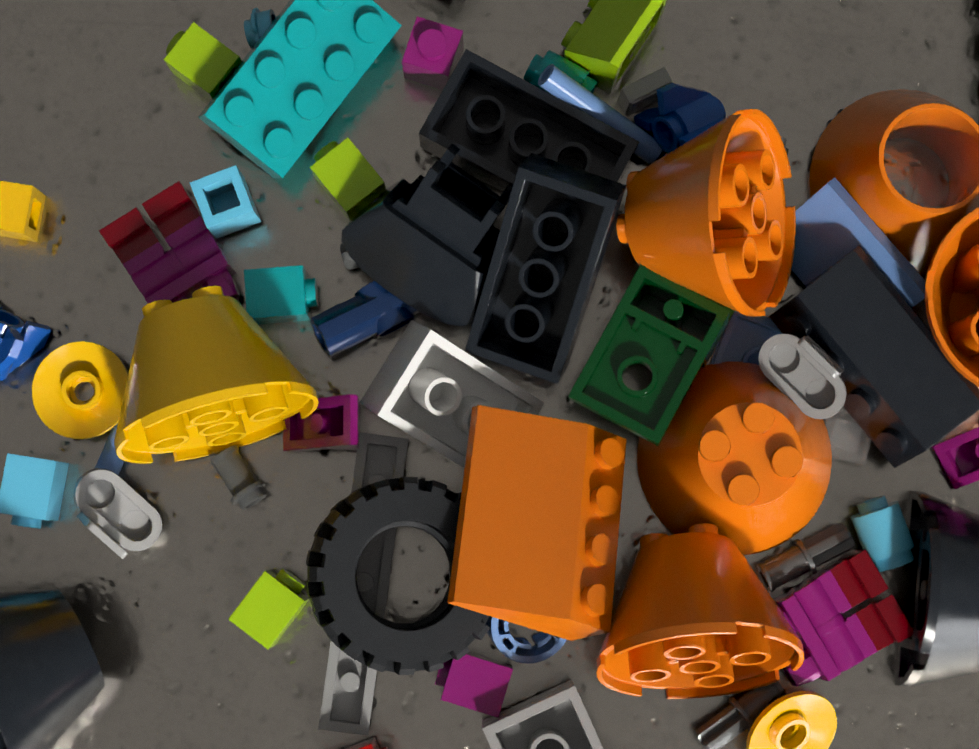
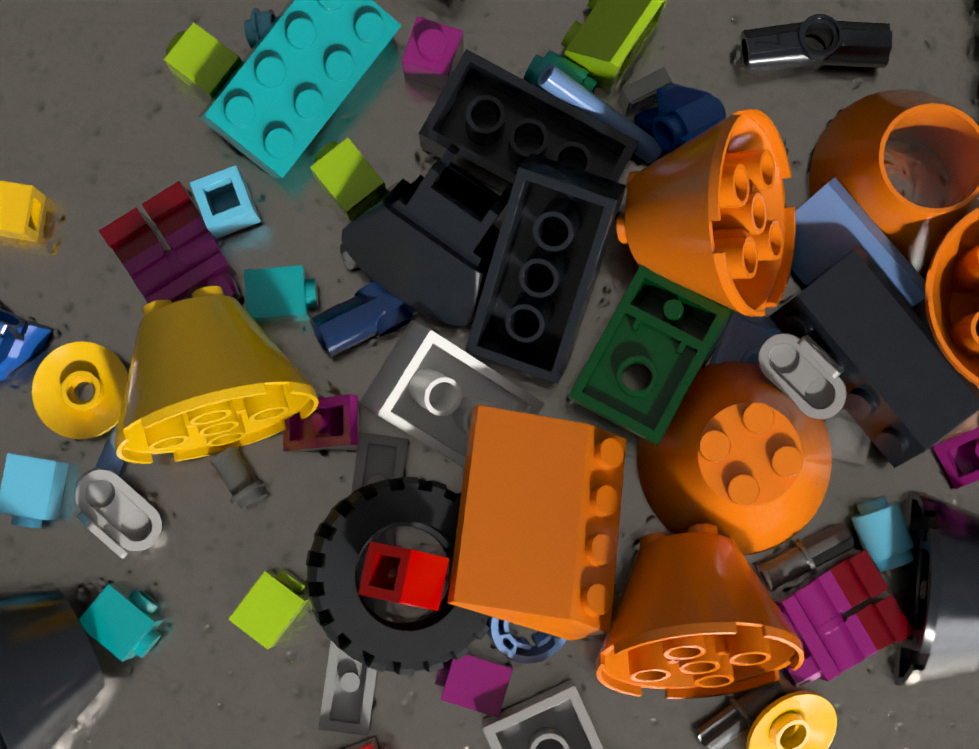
none -> teal brick [79,582,164,662]
none -> red brick [358,541,449,611]
none -> black piece [740,14,892,74]

